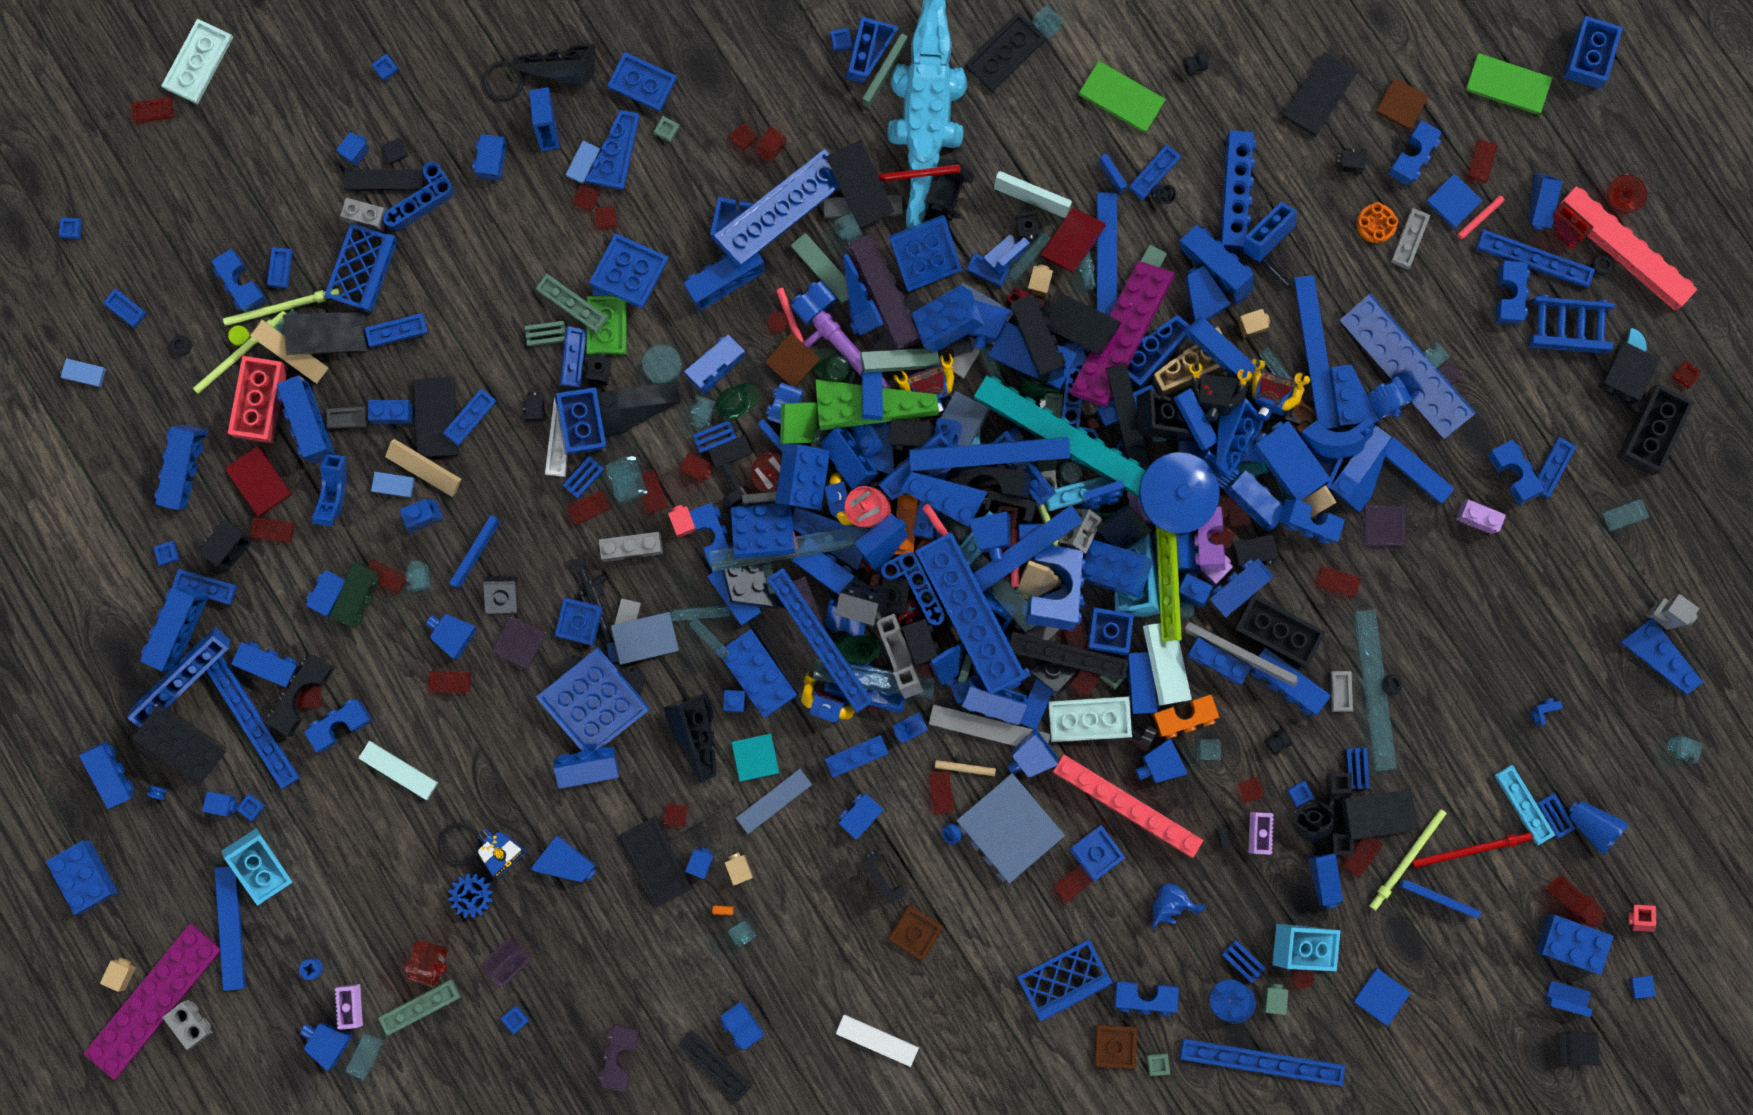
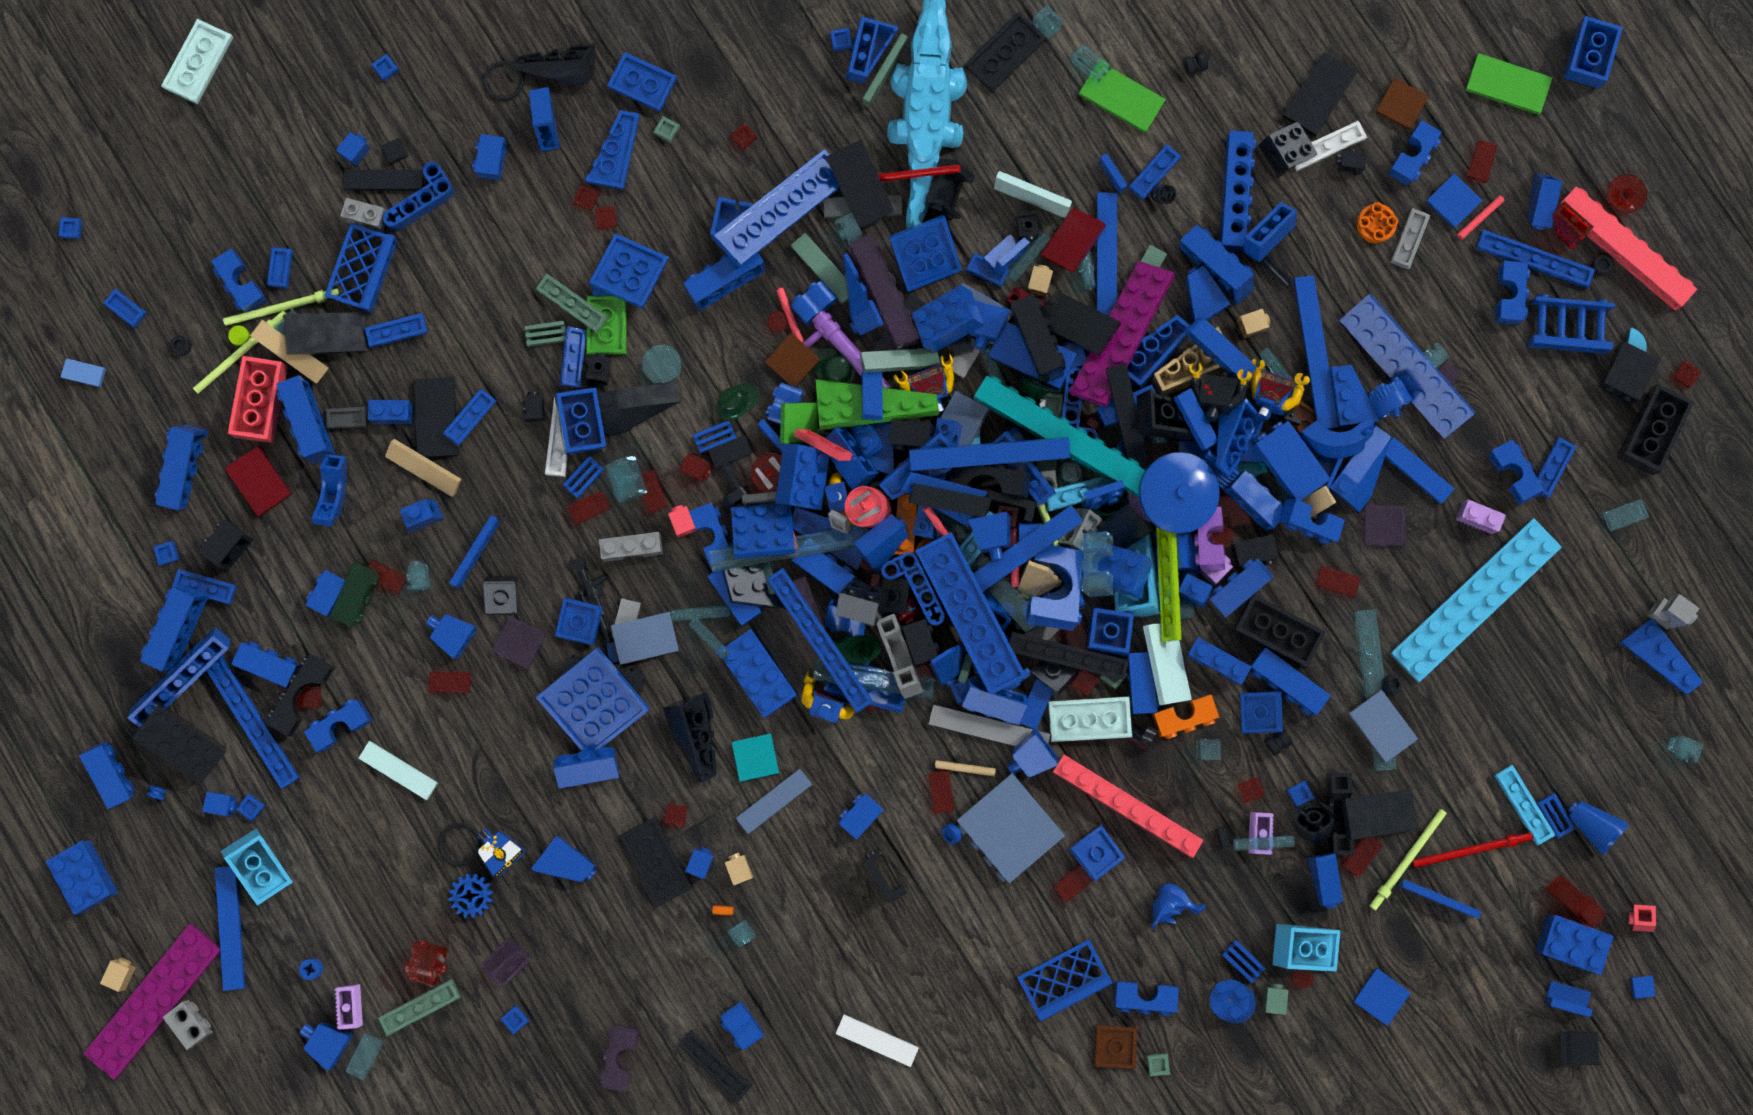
clear red tile [131,97,175,124] -> none
clear red tile [250,517,295,543] -> none
medium blue tile [371,472,415,498] -> none
medium blue tile [566,141,601,185] -> none
wedge [684,335,746,396] -> none
clear light blue brick [690,395,716,428] -> none
blue brick [723,690,746,713] -> none
clear red brick [756,126,787,161] -> none
blue arch [825,735,889,778] -> none
reddish brown tile [888,905,944,961] -> none
blue bracket [893,712,928,743] -> none
blue torso [1135,739,1188,783] -> none
blue tile [1179,1038,1345,1086] -> none
light grey tile [1185,622,1298,688] -> none
light grey tile [1330,671,1353,712] -> none
blue tile [1345,748,1370,789] -> none
blue bracket [1530,698,1563,726] -> none
none -> coral tile [794,429,853,461]
none -> light grey tile [828,510,851,534]
none -> black tile [908,483,989,517]
none -> clear light blue tile [1070,44,1112,82]
none -> clear light blue arch [1081,531,1113,597]
none -> clear light blue axle [1233,836,1295,850]
none -> blue tile [1240,692,1283,734]
none -> black bracket [1258,122,1317,178]
none -> white tile [1294,121,1367,172]
none -> sand blue tile [1348,690,1418,763]
none -> medium azure plate [1390,518,1562,682]

